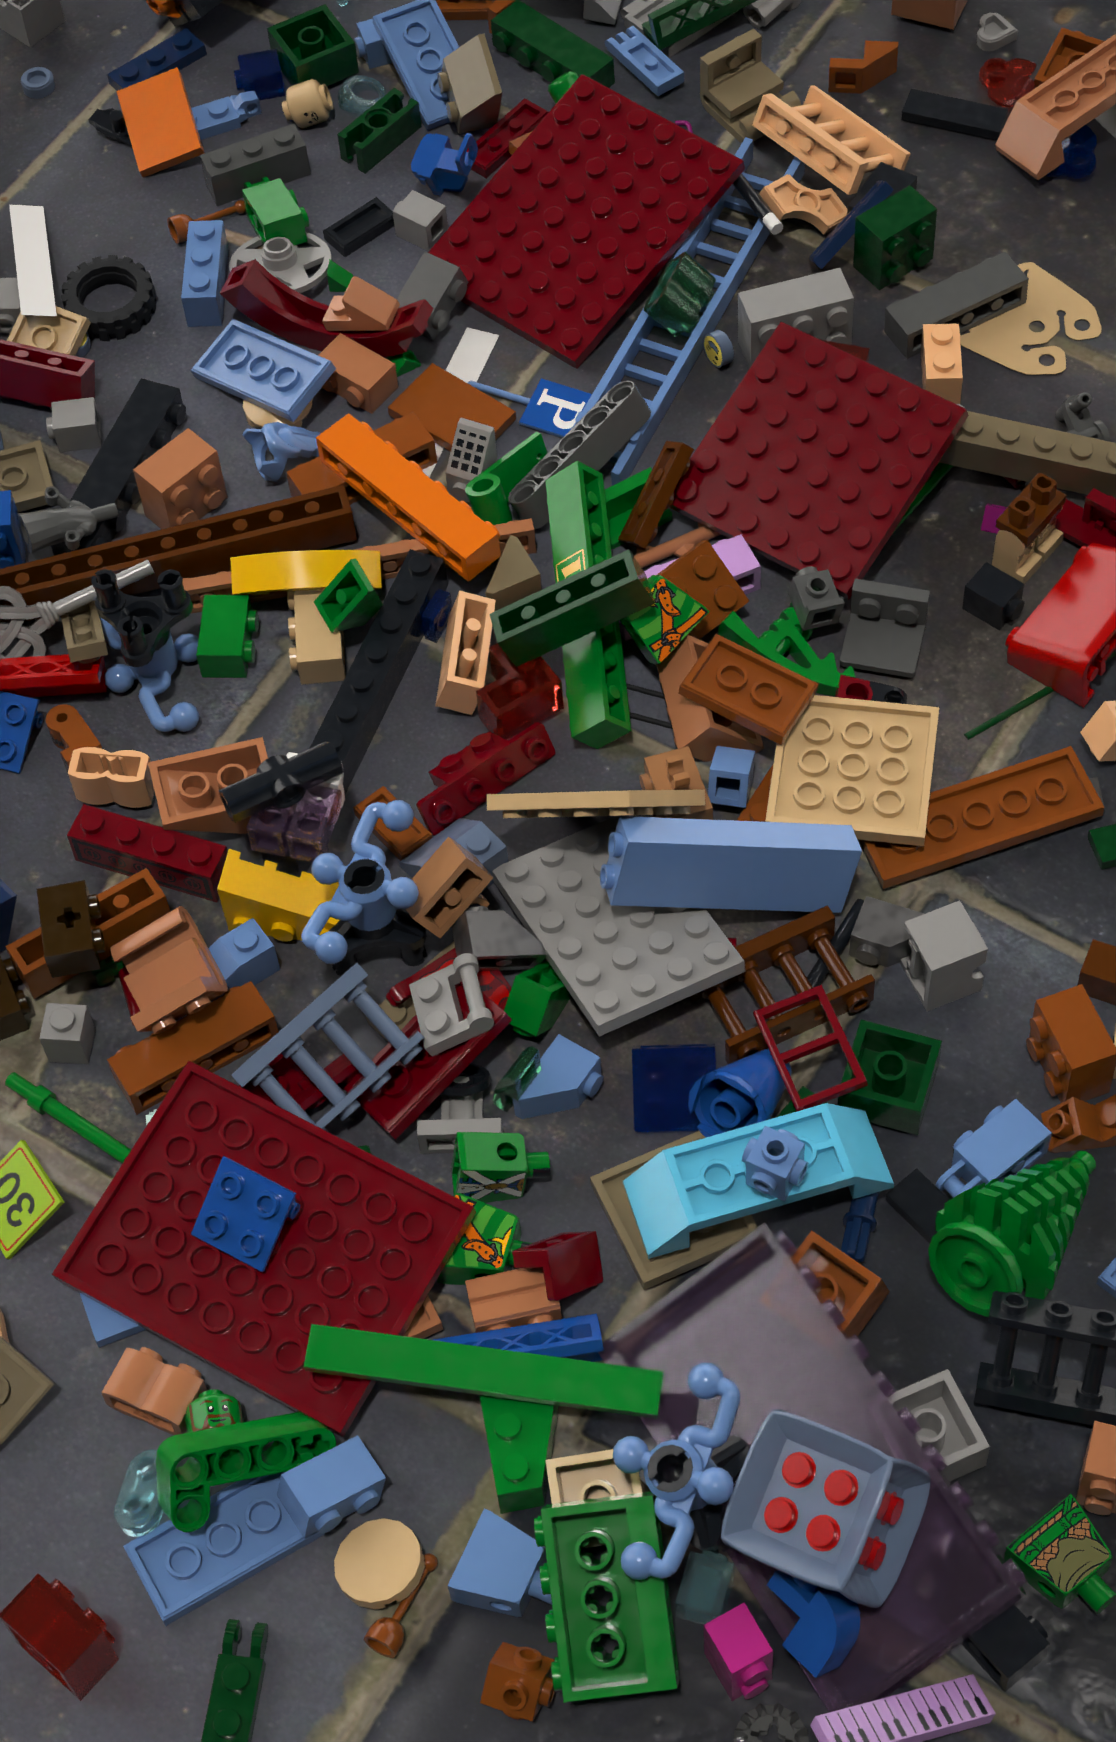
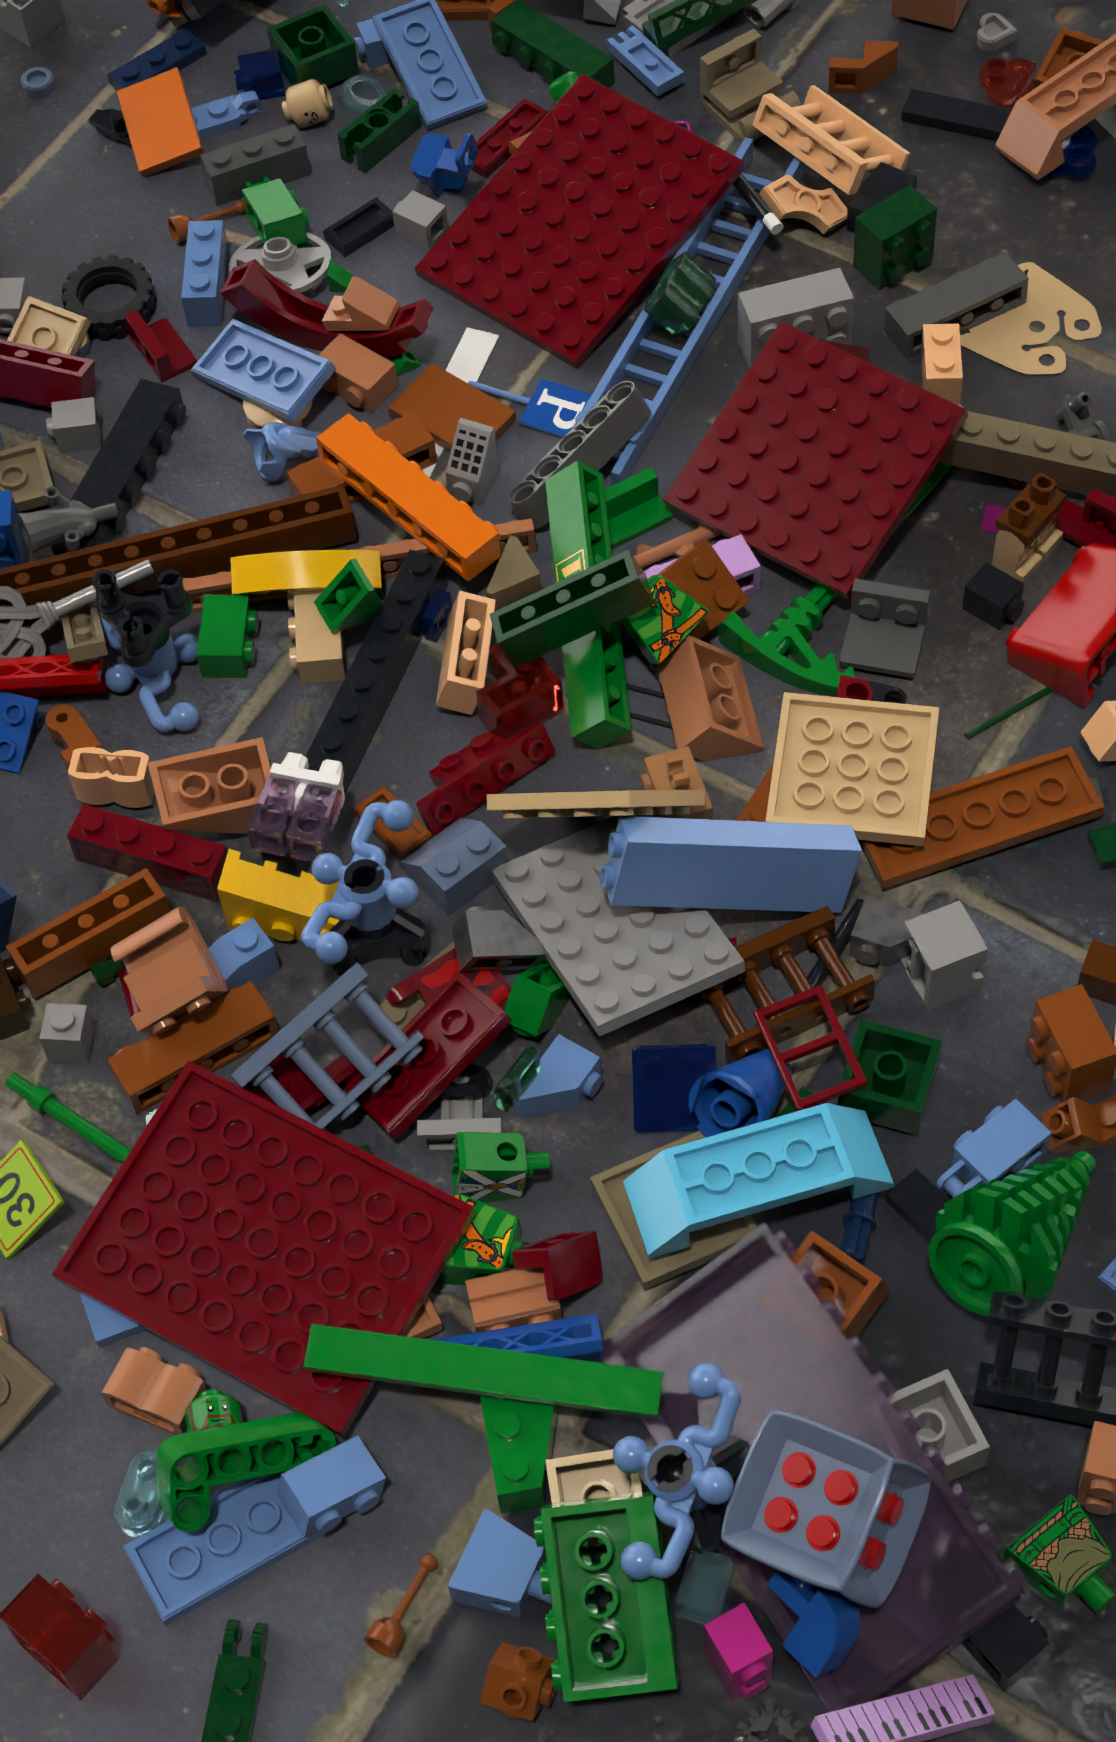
white sticker [9,205,57,317] -> none
dark brown brick [37,880,106,978] -> none
nougat brick [133,428,228,529] -> none
blue hinge [191,1156,300,1272] -> none
black piece [218,741,343,823] -> none
tan tile [334,1518,425,1609] -> none
dark grey brick [397,252,469,341] -> none
medium nougat brick [406,837,493,939] -> none
light grey plate [409,953,494,1057] -> none
dark tan slope [437,34,502,134] -> none
green door [465,431,547,525] -> none
reddish brown plate [618,441,694,549] -> none
dark orange tile [678,634,819,745] -> none
sand blue tile [703,330,734,368] -> none
medium blue brick [708,746,755,808] -> none
medium blue brick [742,1126,809,1202] -> none
dark grey brick [788,566,845,631] -> none
dark blue tile [809,180,894,269] -> none
none -> dark red panel [124,310,197,383]

